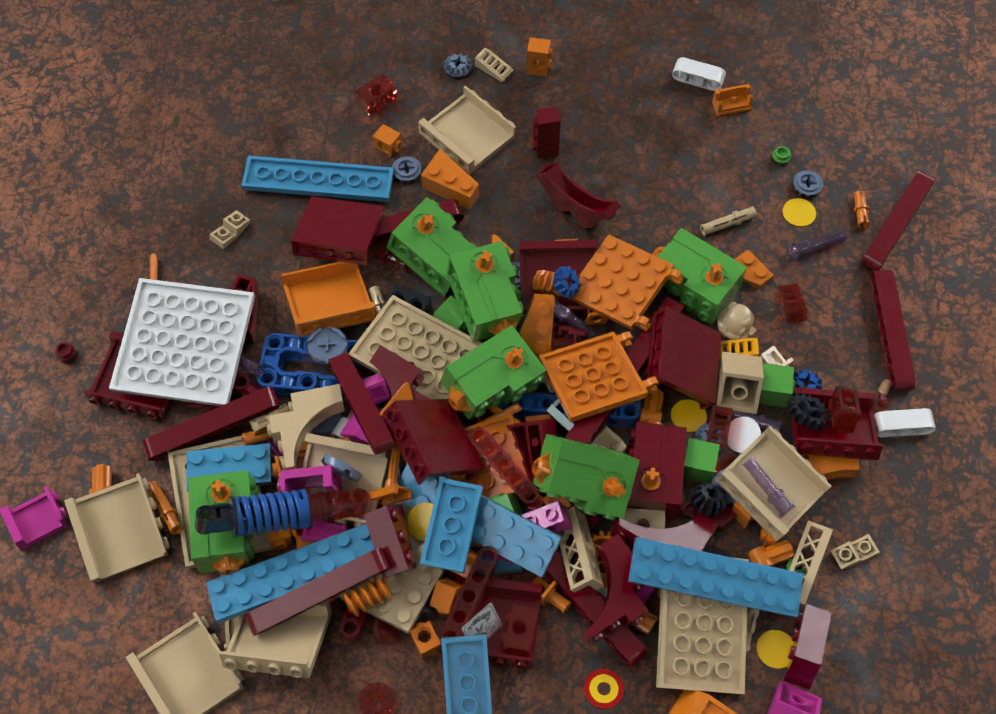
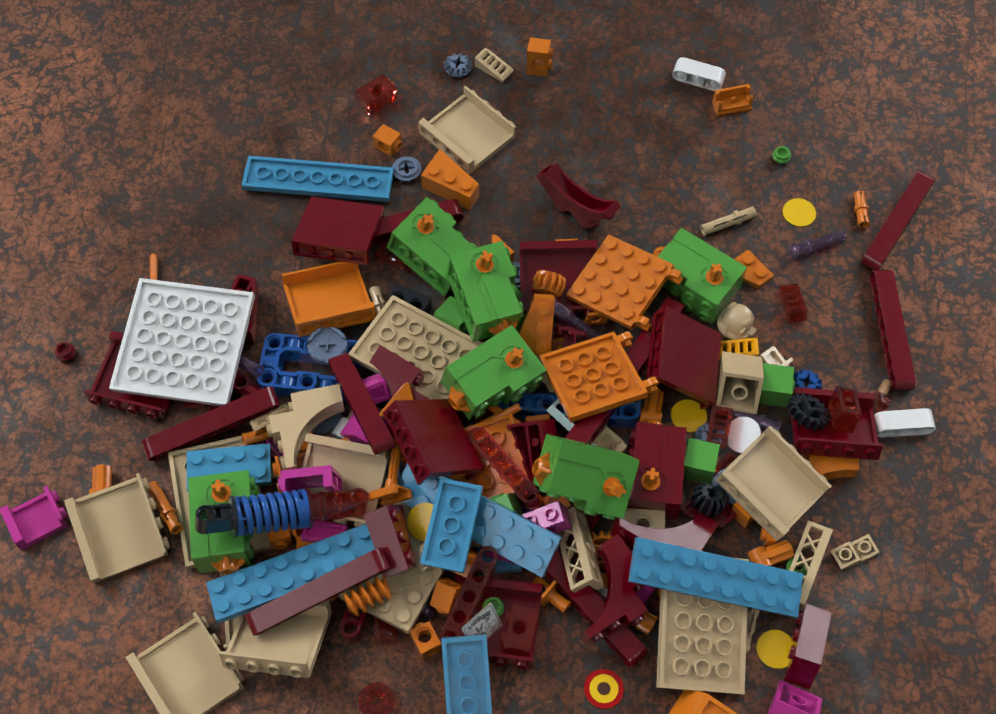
tan slope [210,210,250,249] -> none
sand blue tile [321,454,362,482] -> none
dark red wedge [531,107,561,158] -> none
blue gear [553,266,582,298] -> none
clear purple pin [743,457,796,518] -> none
sand blue gear [793,170,823,197] -> none
none -> bright green plate [482,597,504,617]

